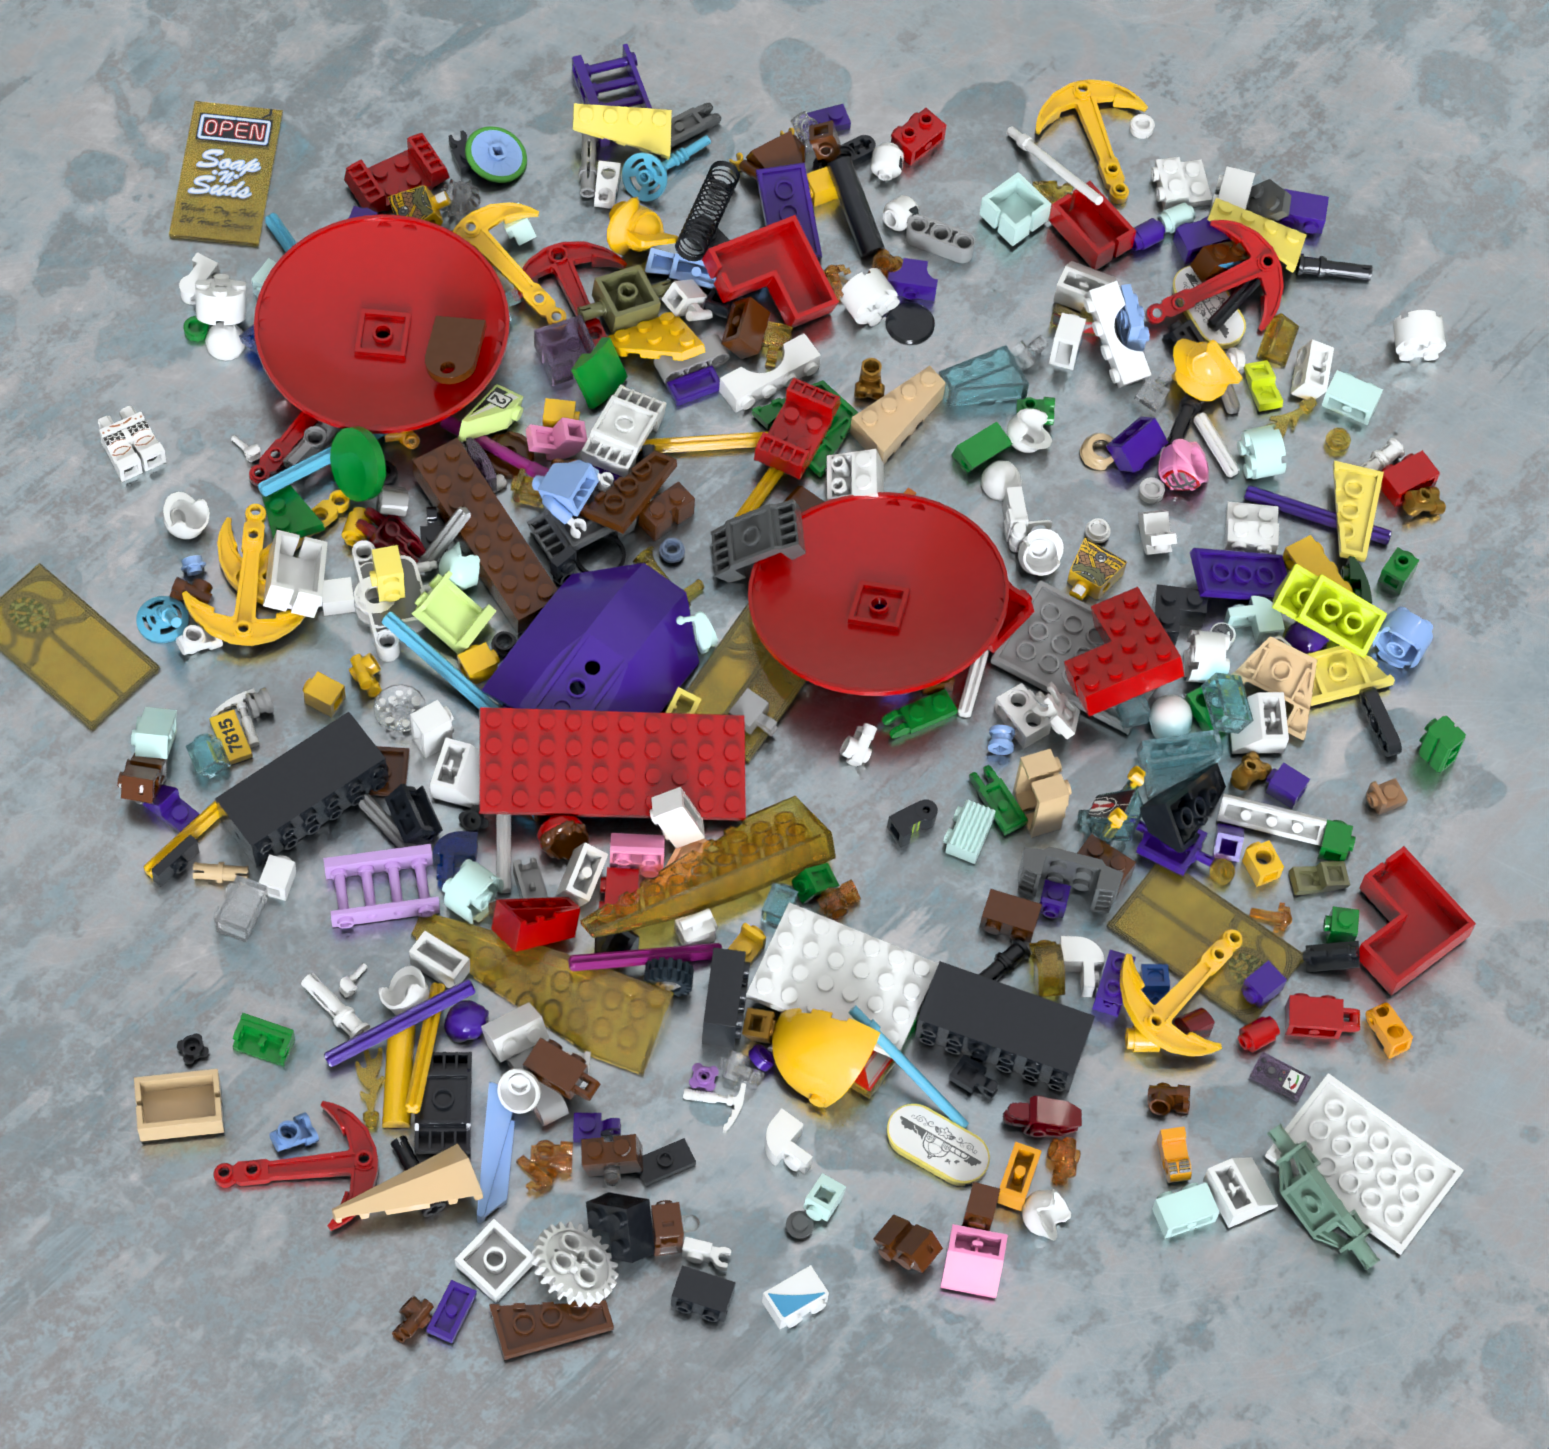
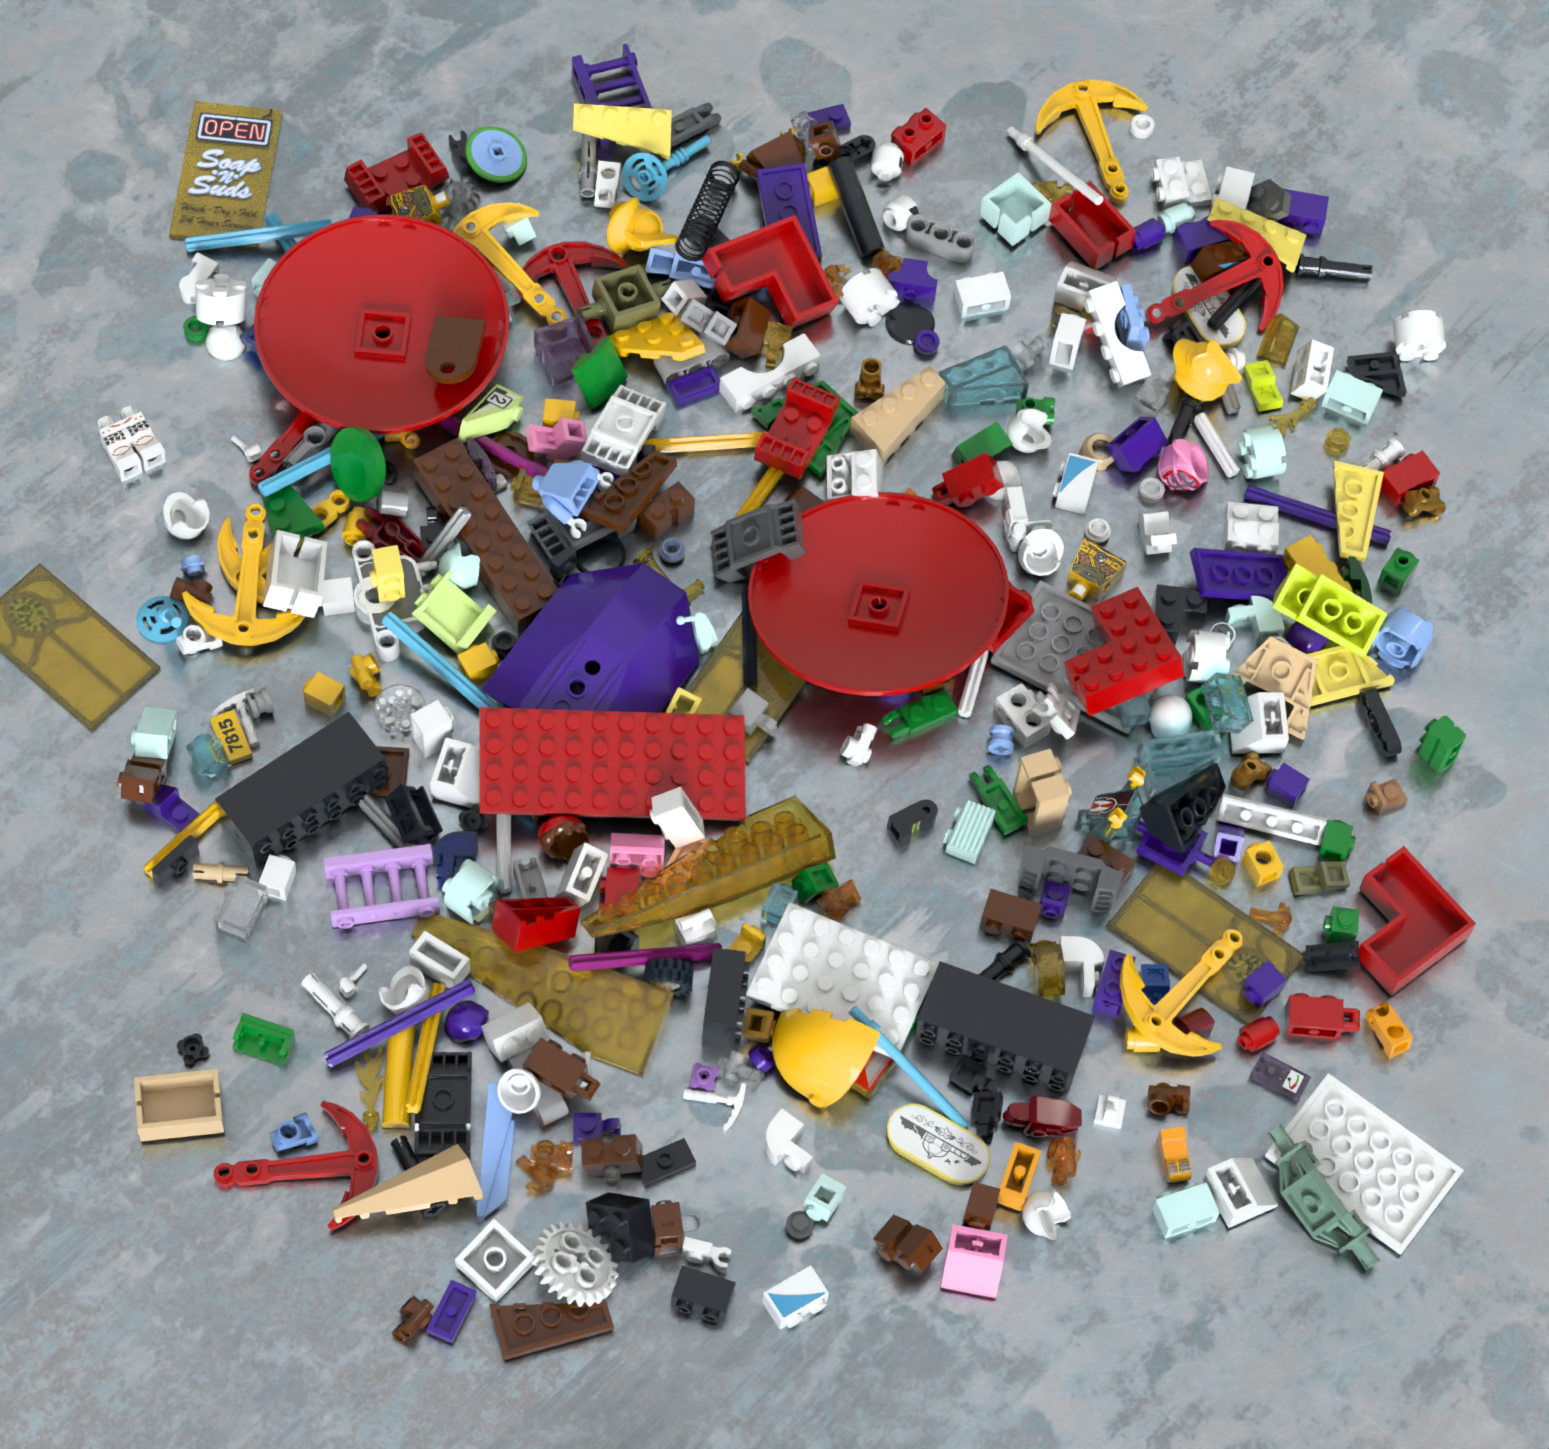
none -> medium azure axle [185,219,332,252]
none -> light grey slope [678,299,737,346]
none -> black axle [741,590,758,688]
none -> dark purple tile [913,329,940,356]
none -> red brick [932,452,1005,508]
none -> white brick [953,272,1011,318]
none -> black plate [971,1092,1004,1142]
none -> white brick [1052,453,1099,515]
none -> white tile [1094,1094,1126,1129]
none -> black wing [1346,351,1407,397]

